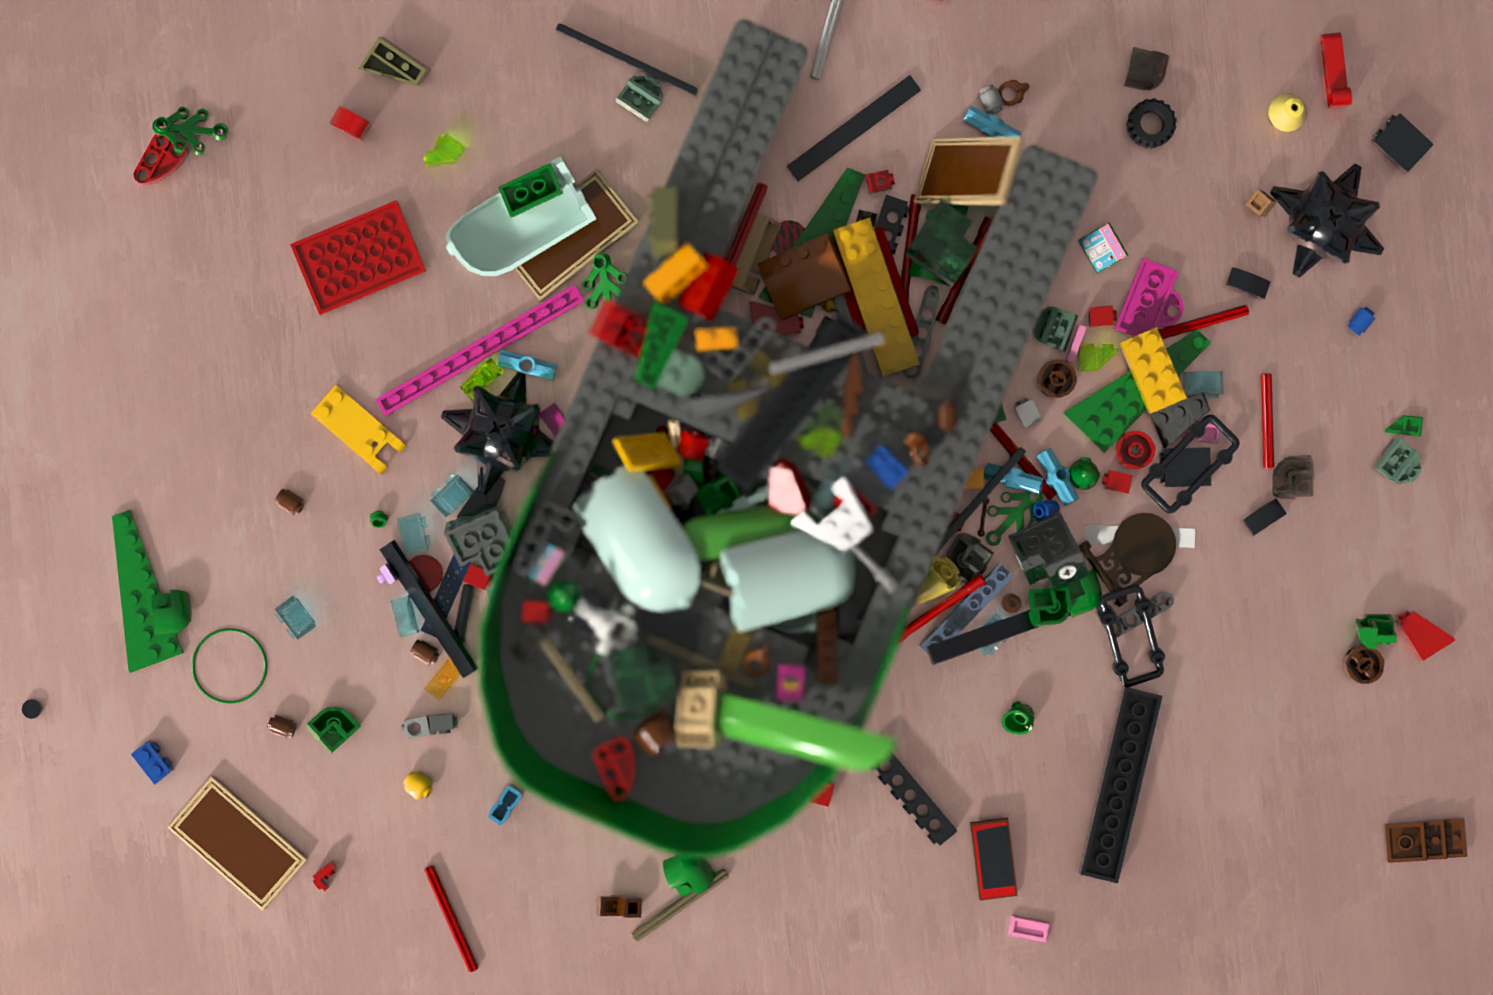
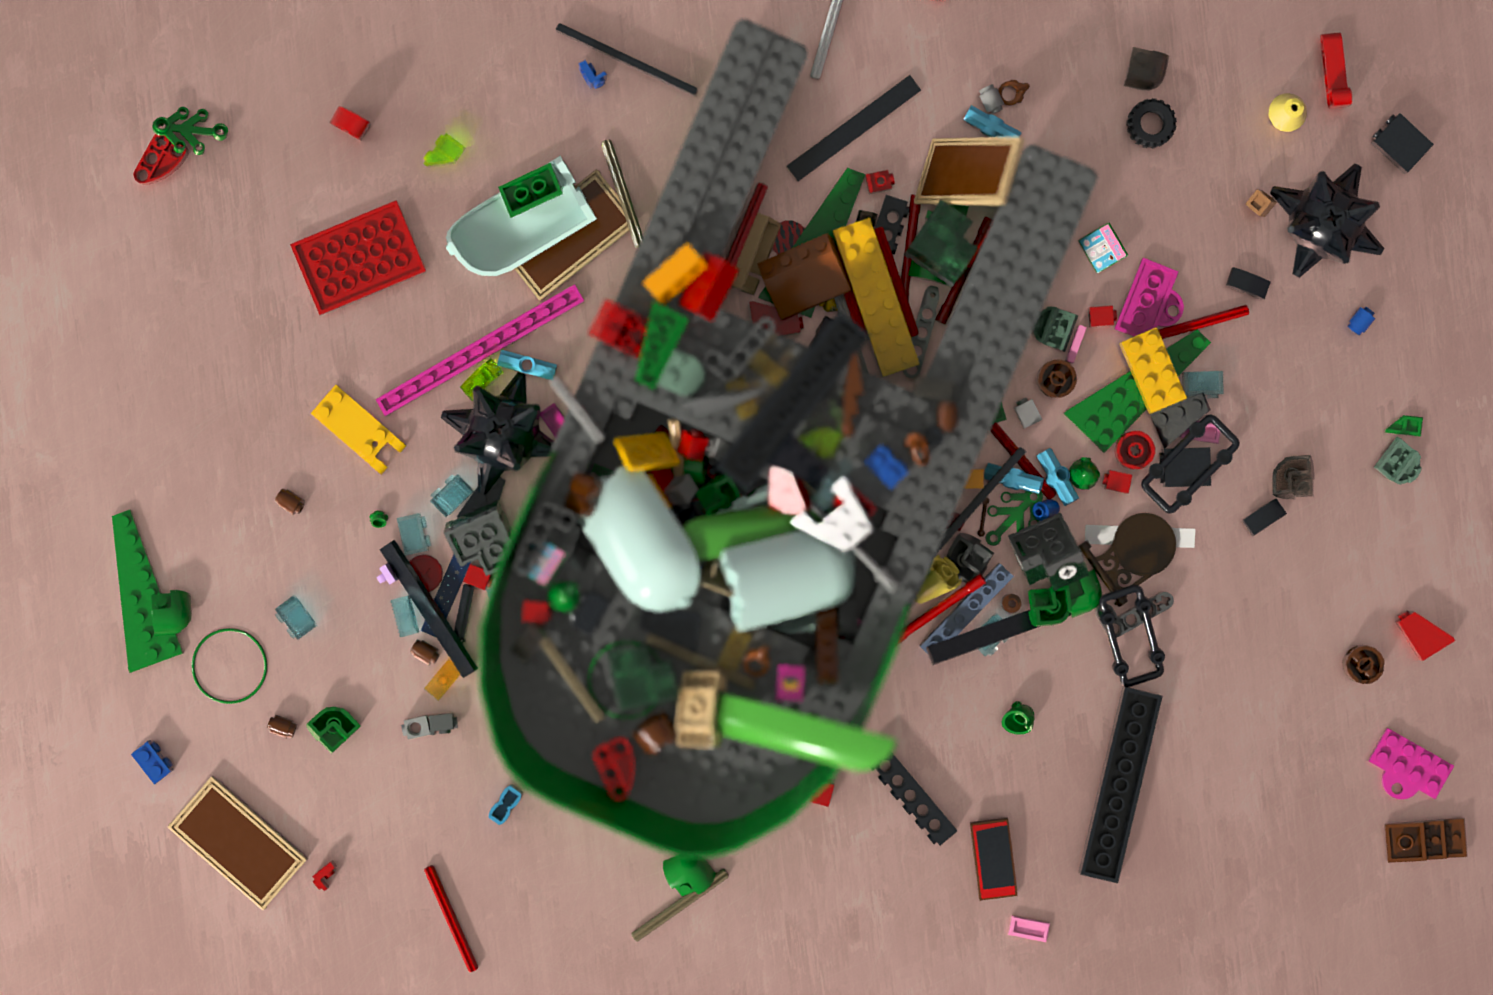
black tile [22,699,42,719] -> none
olive wedge [358,37,430,86] -> none
yellow head [404,771,433,800] -> none
white piece [576,602,639,655] -> none
green plant [582,253,627,309] -> none
reddish brown brick [596,895,642,918] -> none
sand green slope [615,74,663,122] -> none
olive wedge [649,187,677,257] -> none
light orange brick [696,327,737,352] -> none
light grey axle [769,332,885,374] -> none
clear neon green slope [1077,344,1118,371] -> none
red axle [1261,373,1274,468] -> none
green brick [1355,614,1397,650] -> none
none -> light grey axle [550,376,605,443]
none -> reddish brown brick [564,472,602,518]
none -> blue bracket [579,60,607,89]
none -> dark tan axle [601,139,643,248]
none -> black wing [766,433,831,485]
none -> dark pink plate [1368,727,1454,799]

